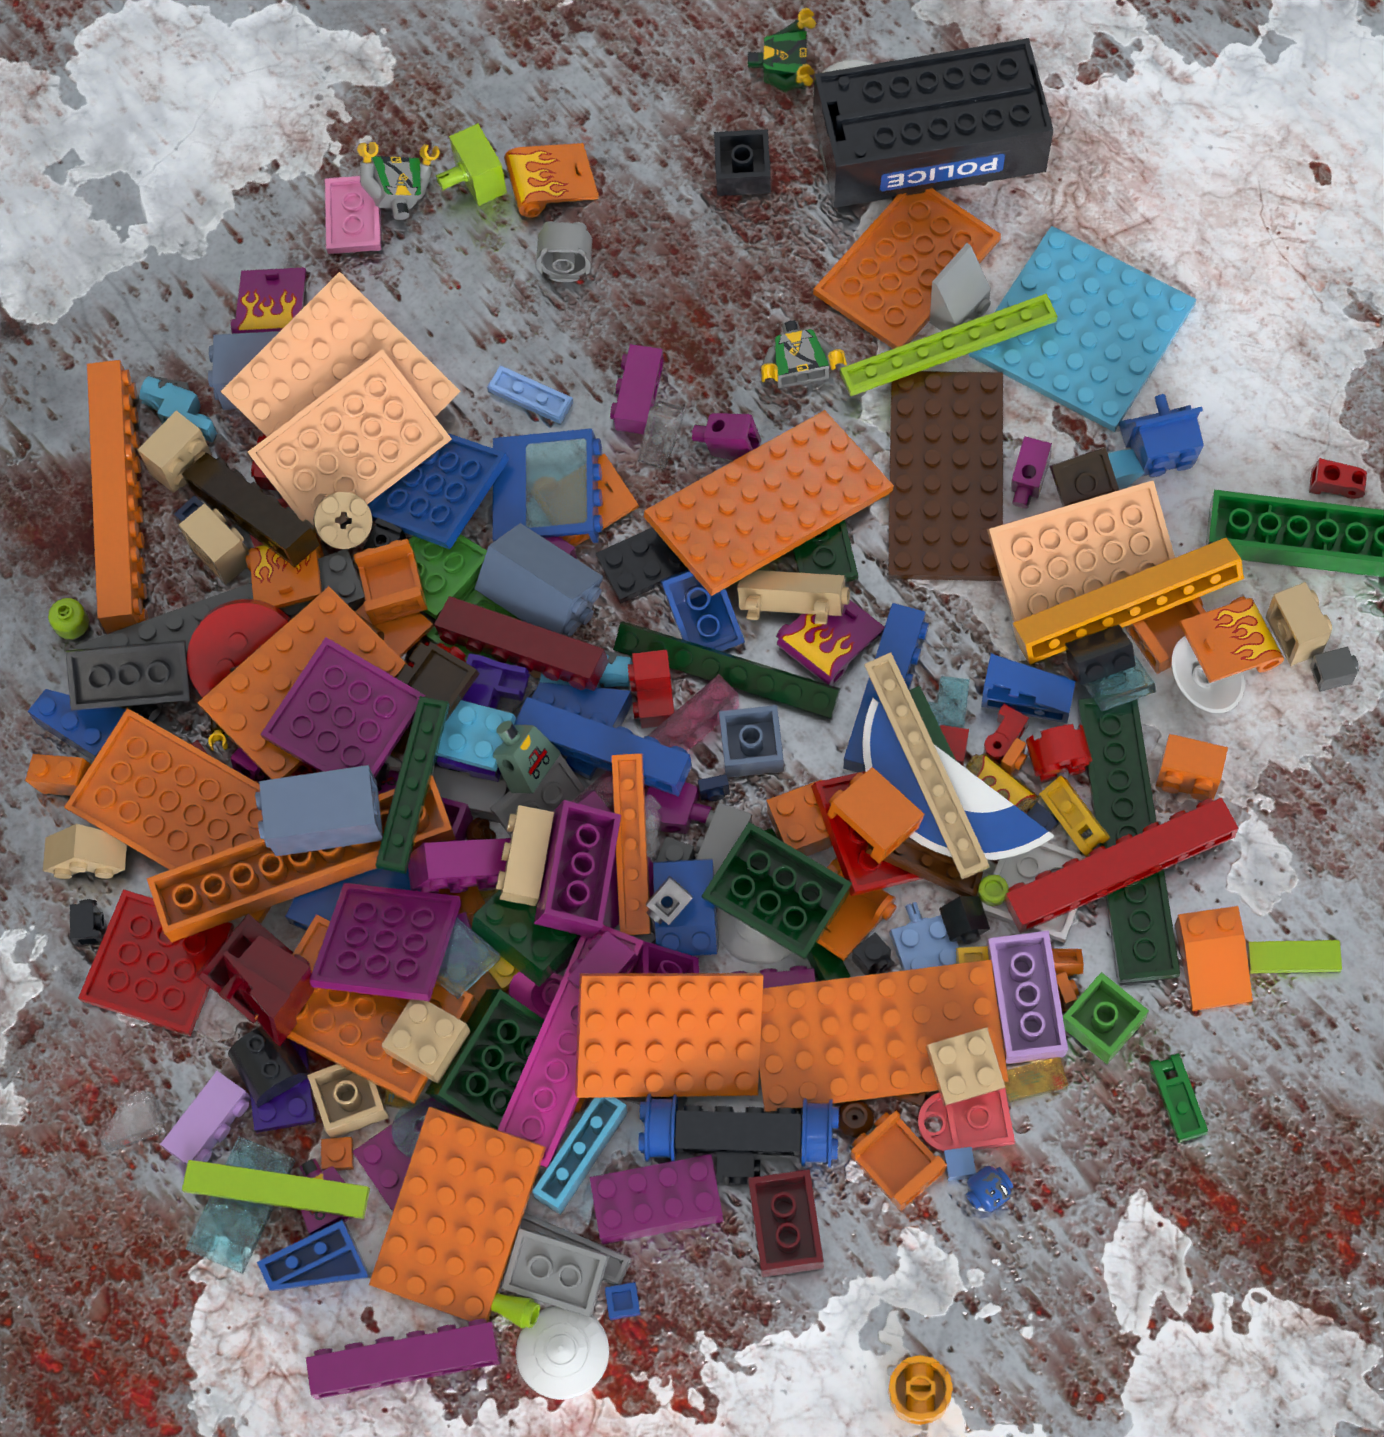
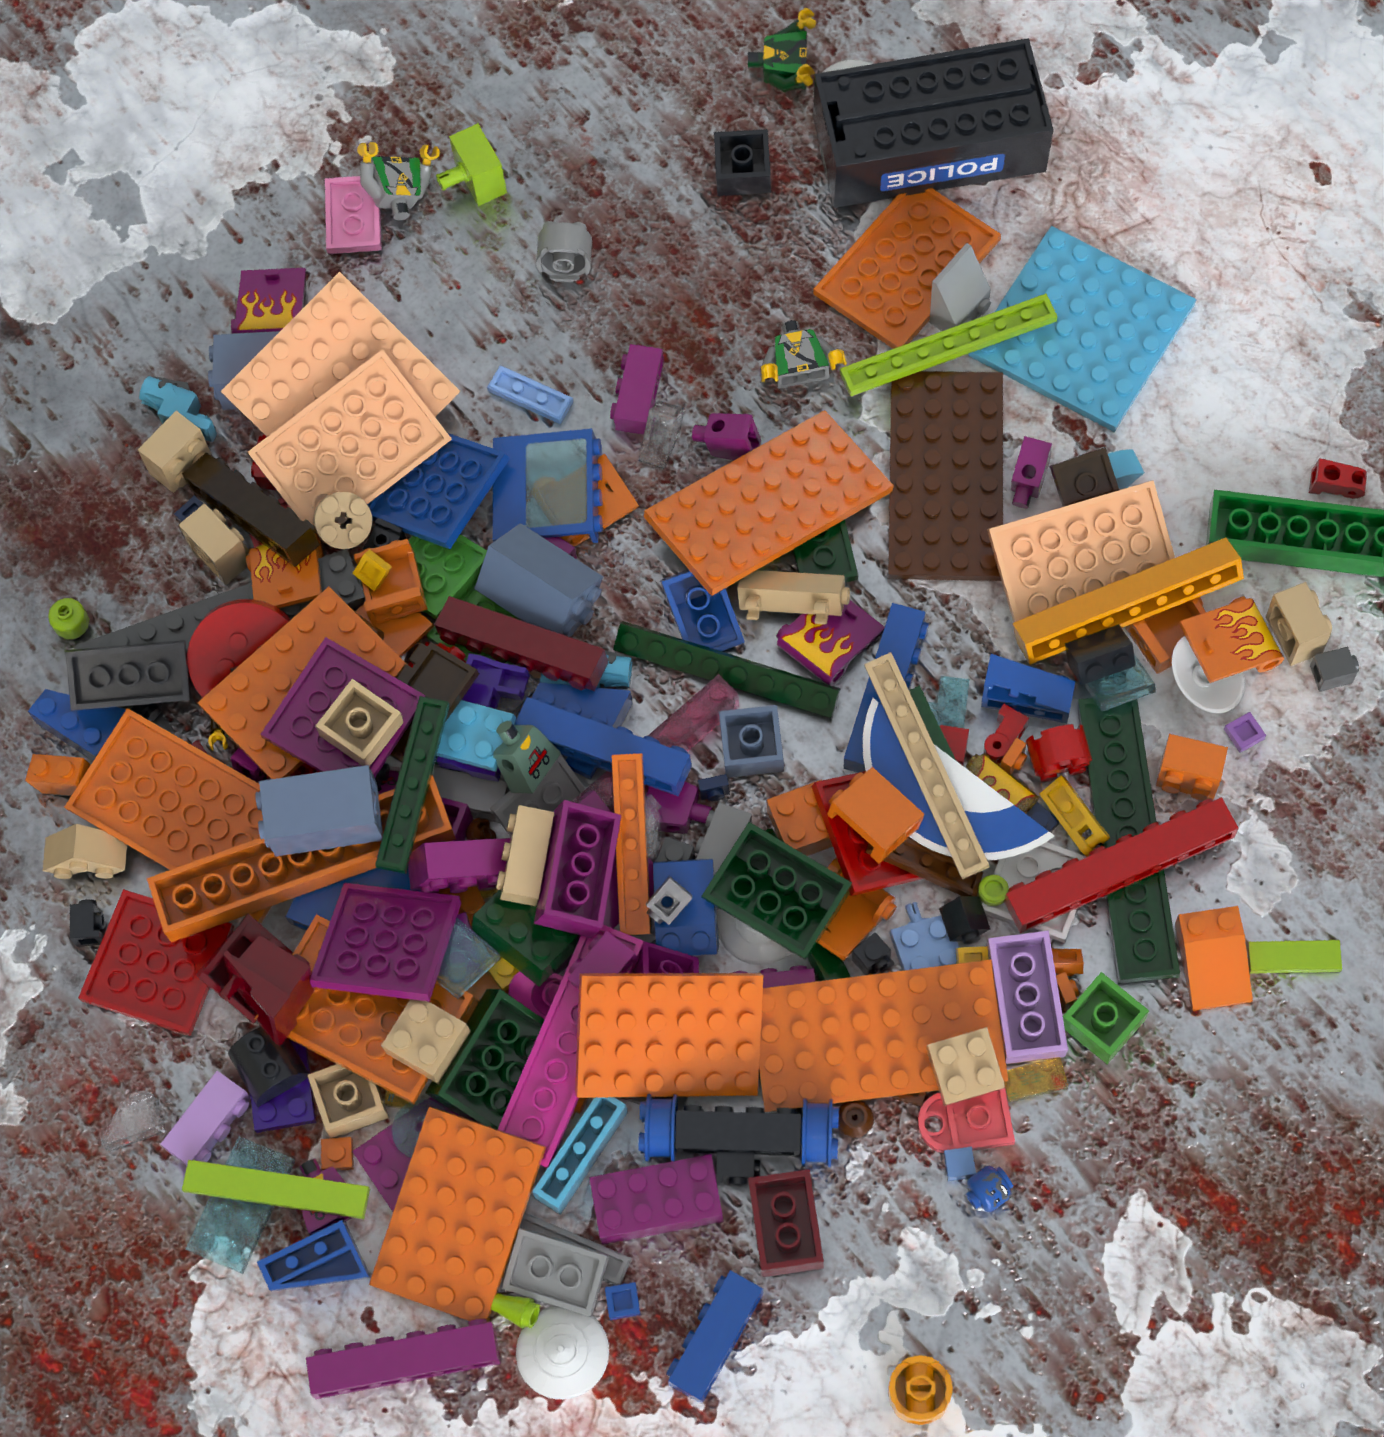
orange brick [87,360,148,634] -> none
orange door [504,143,599,218] -> none
black plate [596,527,689,604] -> none
red brick [628,650,676,729] -> none
orange panel [851,1110,947,1211] -> none
blue piece [1119,394,1204,478] -> none
green plate [1149,1053,1209,1143] -> none
none -> tan brick [316,679,404,767]
none -> yellow plate [352,550,392,591]
none -> blue brick [666,1270,764,1404]
none -> medium lavender plate [1224,712,1266,753]

